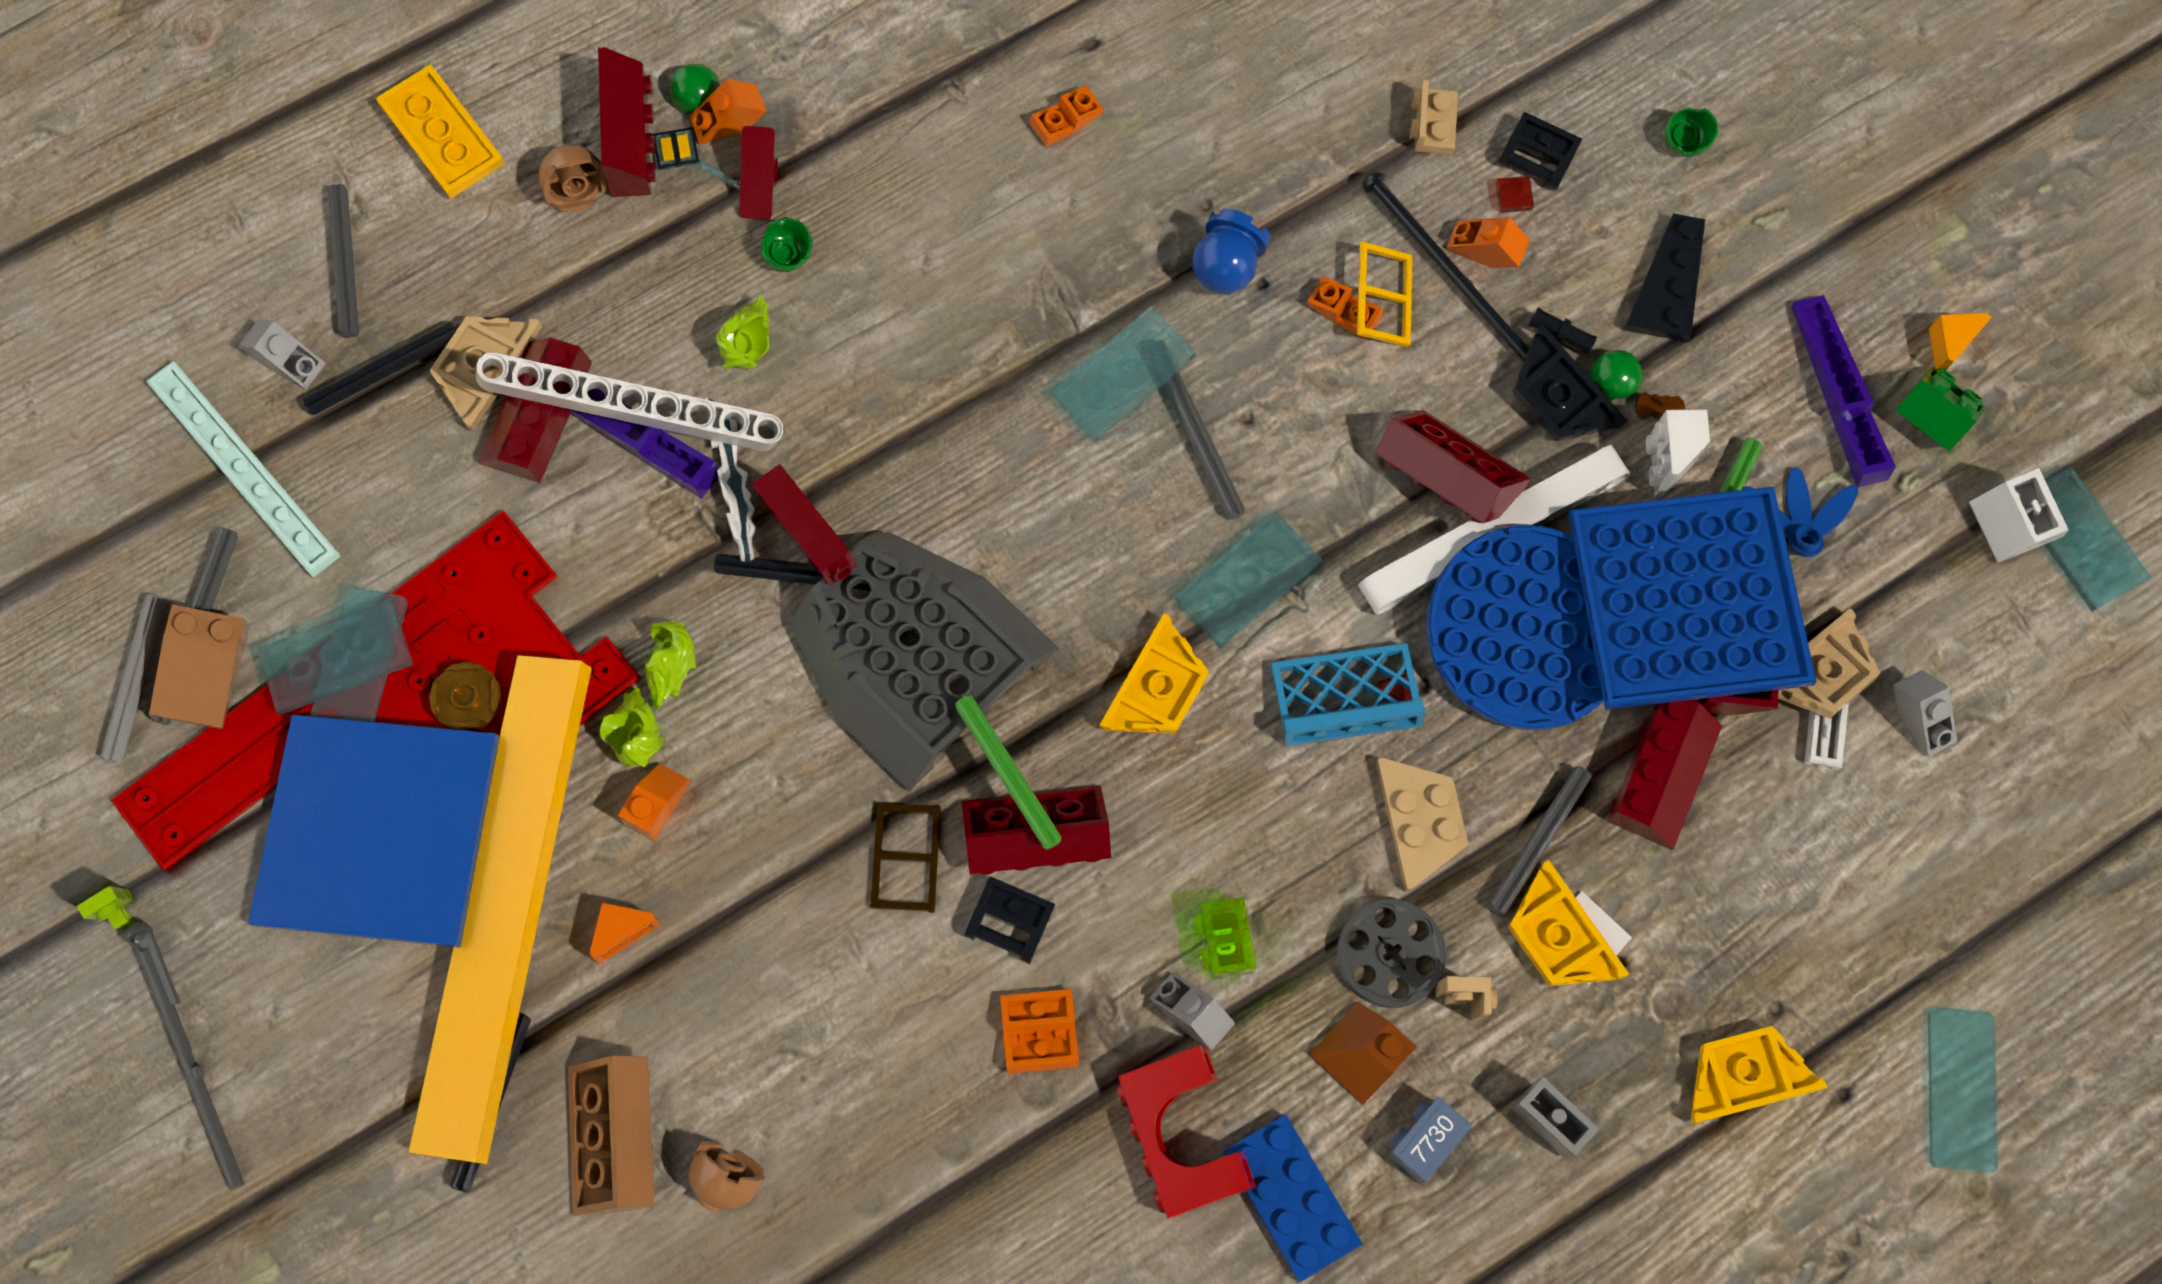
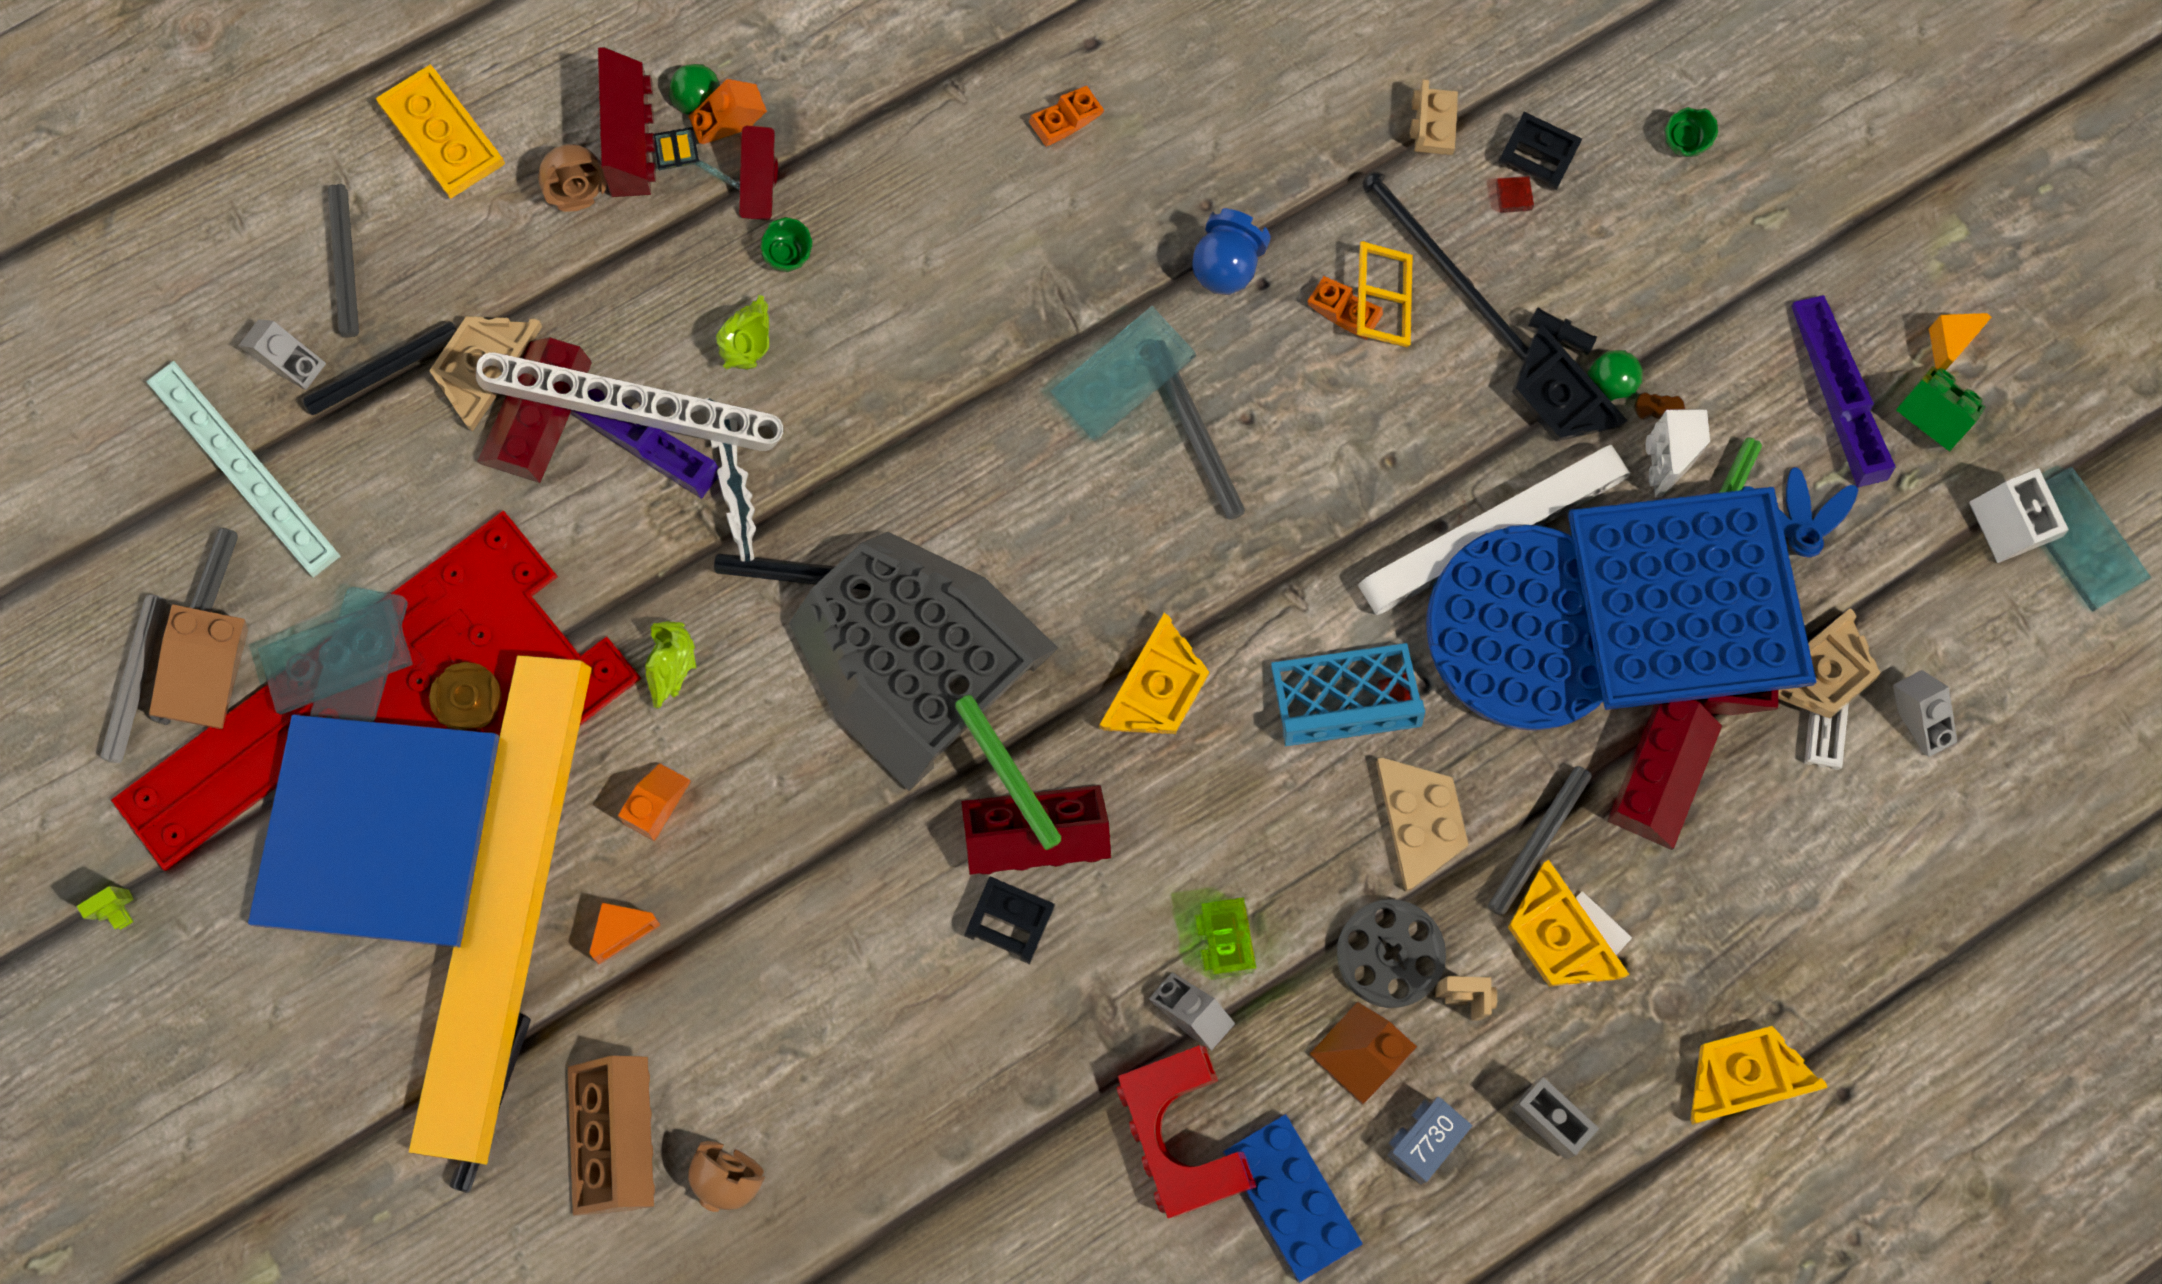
dark grey bar [124,922,245,1190] -> none
lime hair [599,688,665,768] -> none
dark red slope [752,464,857,586] -> none
dark brown window [871,803,941,913] -> none
orange slope [1000,989,1079,1074] -> none
clear light blue tile [1175,511,1322,649] -> none
dark red slope [1375,410,1532,524] -> none
orange slope [1446,217,1530,268] -> none
black wing [1623,213,1705,342] -> none
clear light blue piece [1928,1008,1998,1173] -> none

